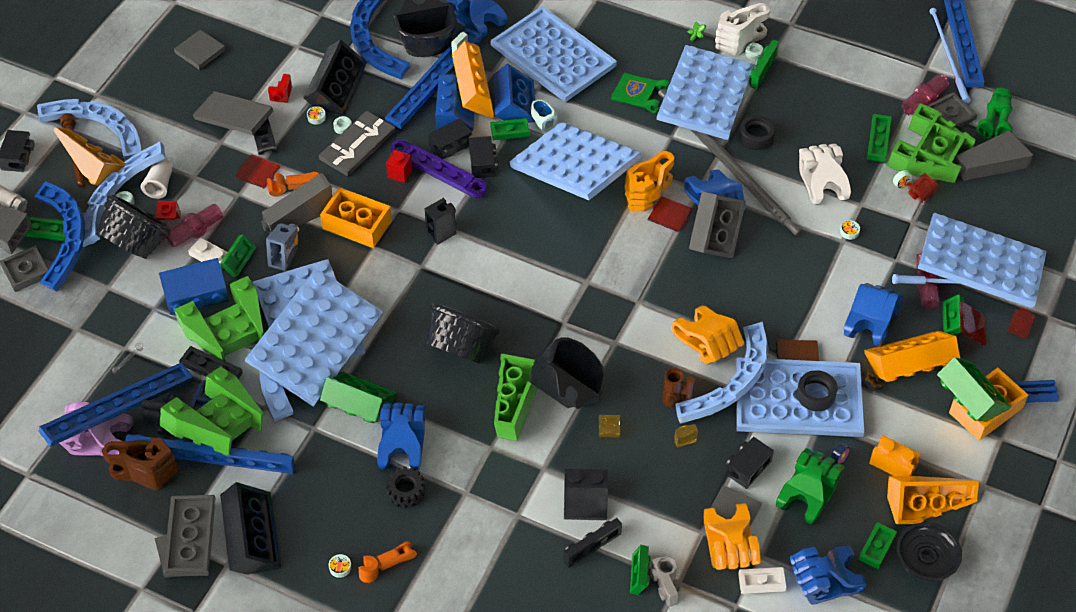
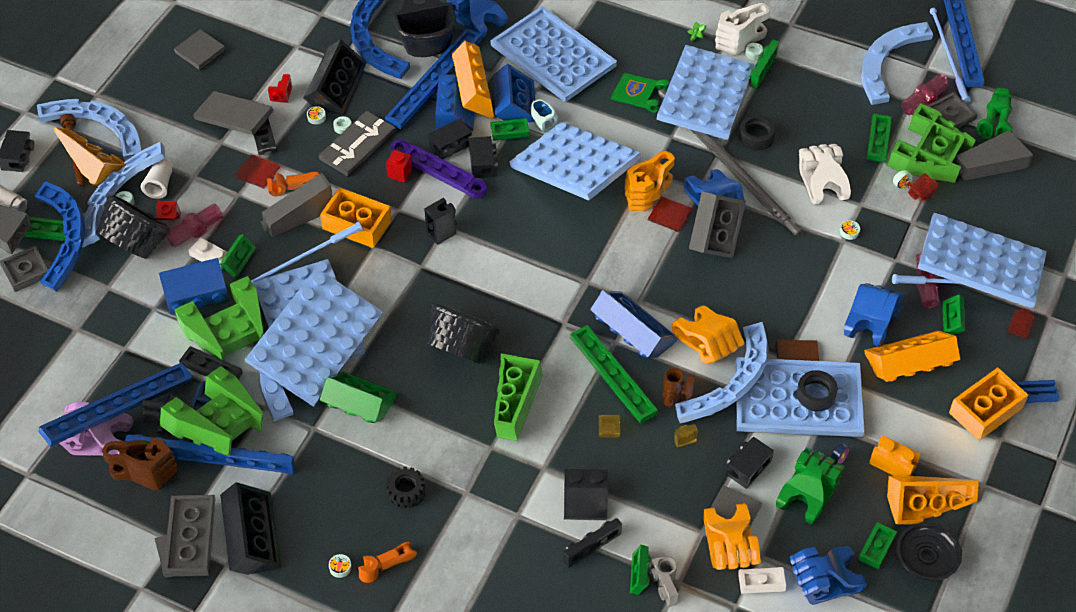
clear hinge [112,342,144,374] -> none
sand blue torso [266,223,299,271] -> none
blue piece [377,403,425,471] -> none
light aqua tile [452,32,468,54] -> none
black piece [528,337,605,409] -> none
black piece [862,370,883,392] -> none
slope [937,357,1012,422] -> none
clear red piece [959,301,986,346] -> none
none -> light blue piece [251,221,363,283]
none -> green plate [570,325,658,424]
none -> slope [590,290,678,358]
none -> light blue plate [862,22,933,105]

